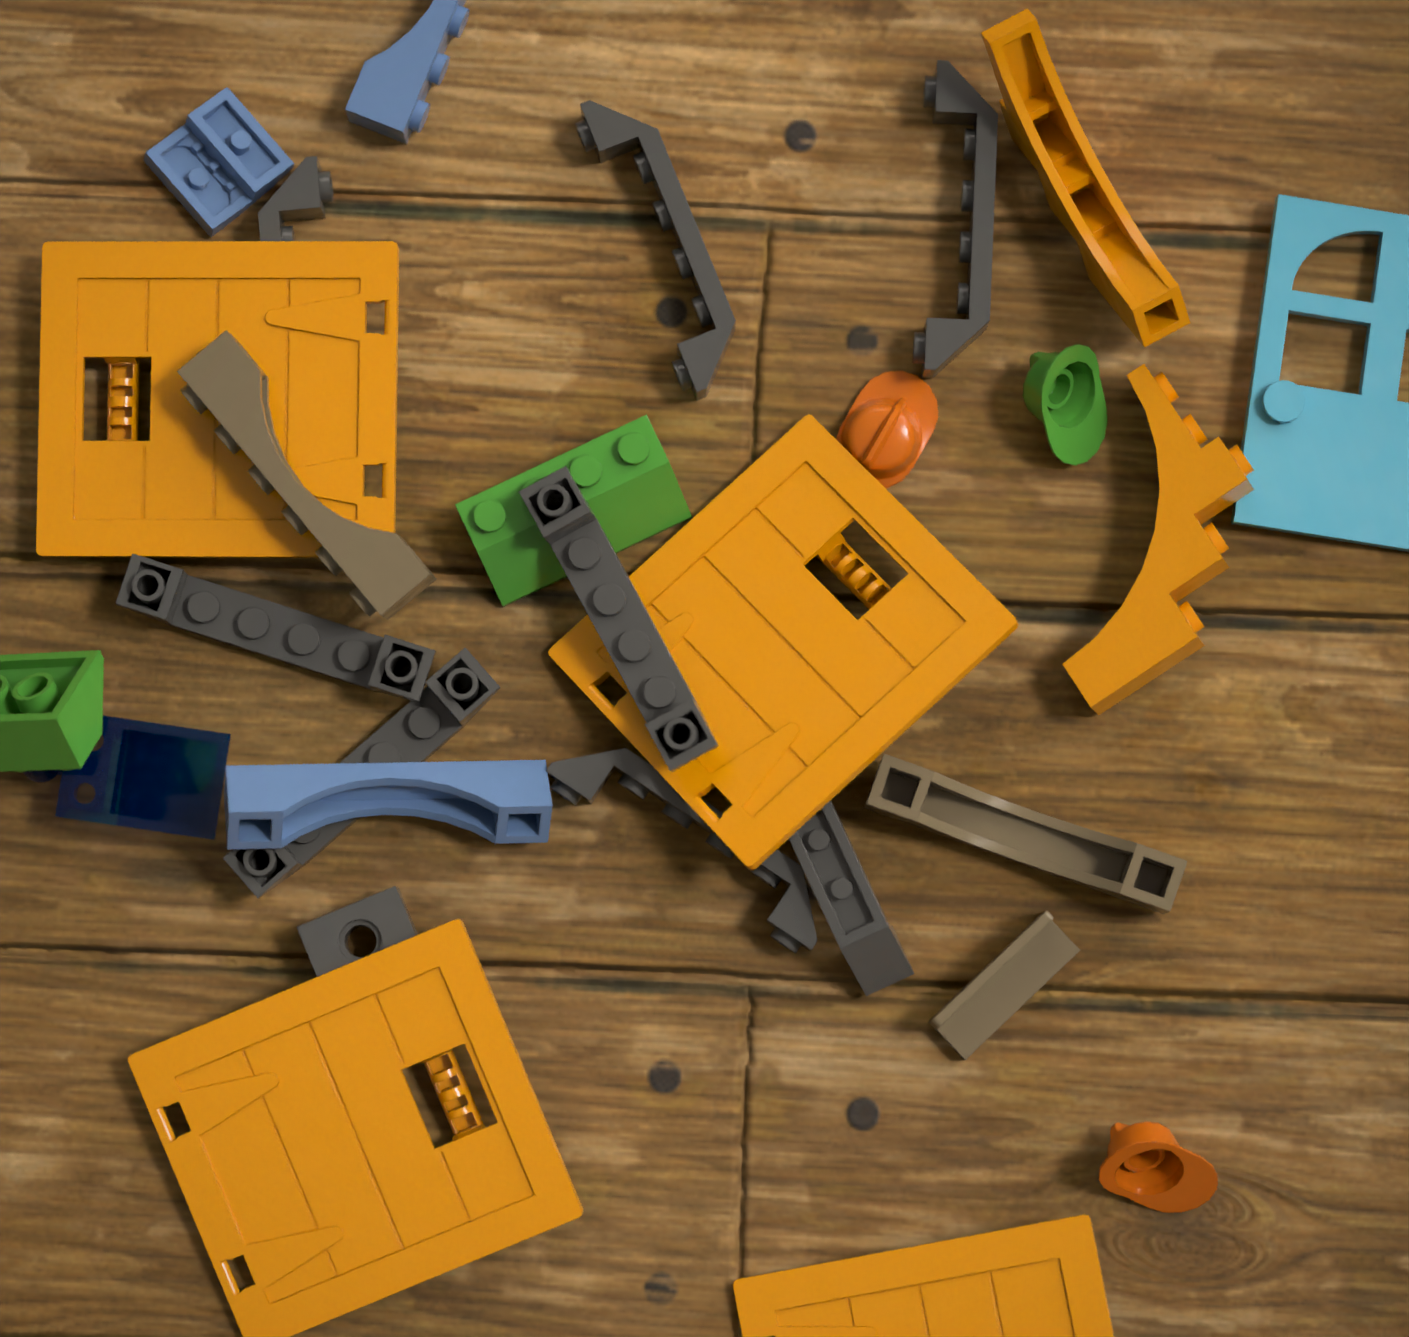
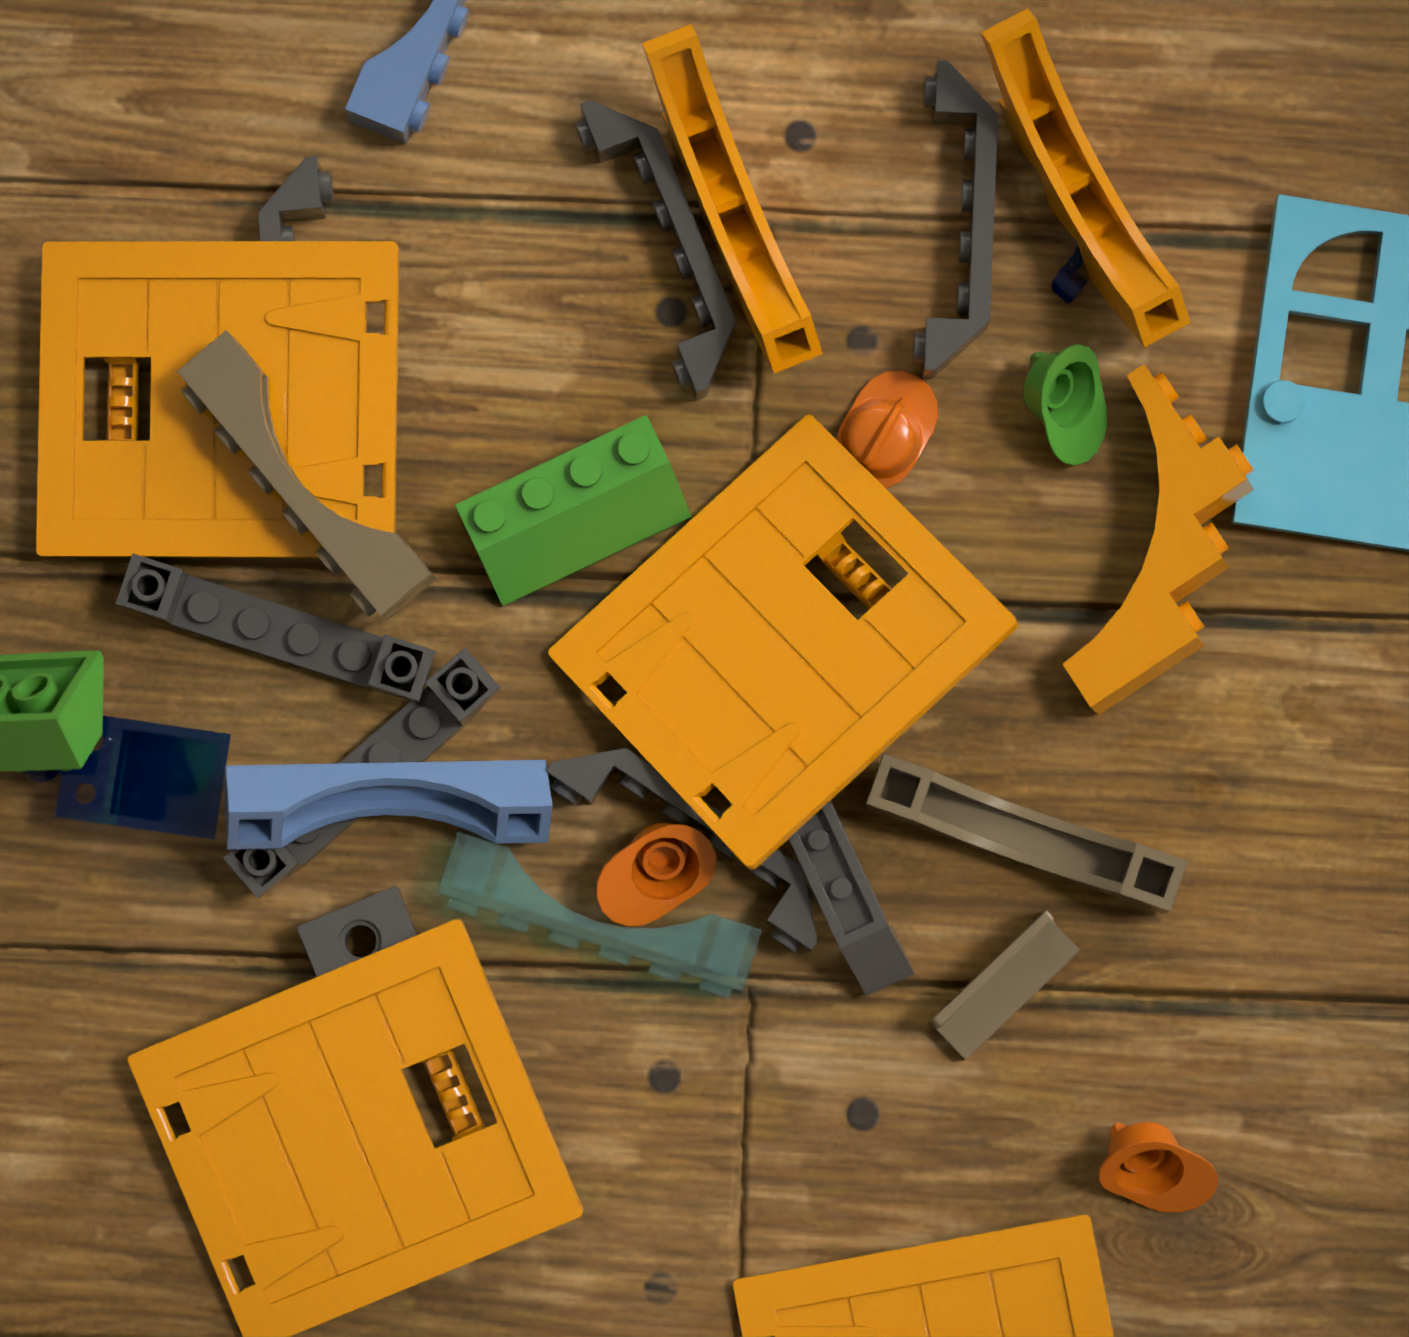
medium blue slope [143,87,294,238] -> none
dark grey slope [519,466,719,772] -> none
none -> clear light blue arch [438,832,762,999]
none -> orange piece [596,823,717,927]
none -> light orange arch [641,24,823,374]
none -> clear blue hand [1051,245,1088,304]

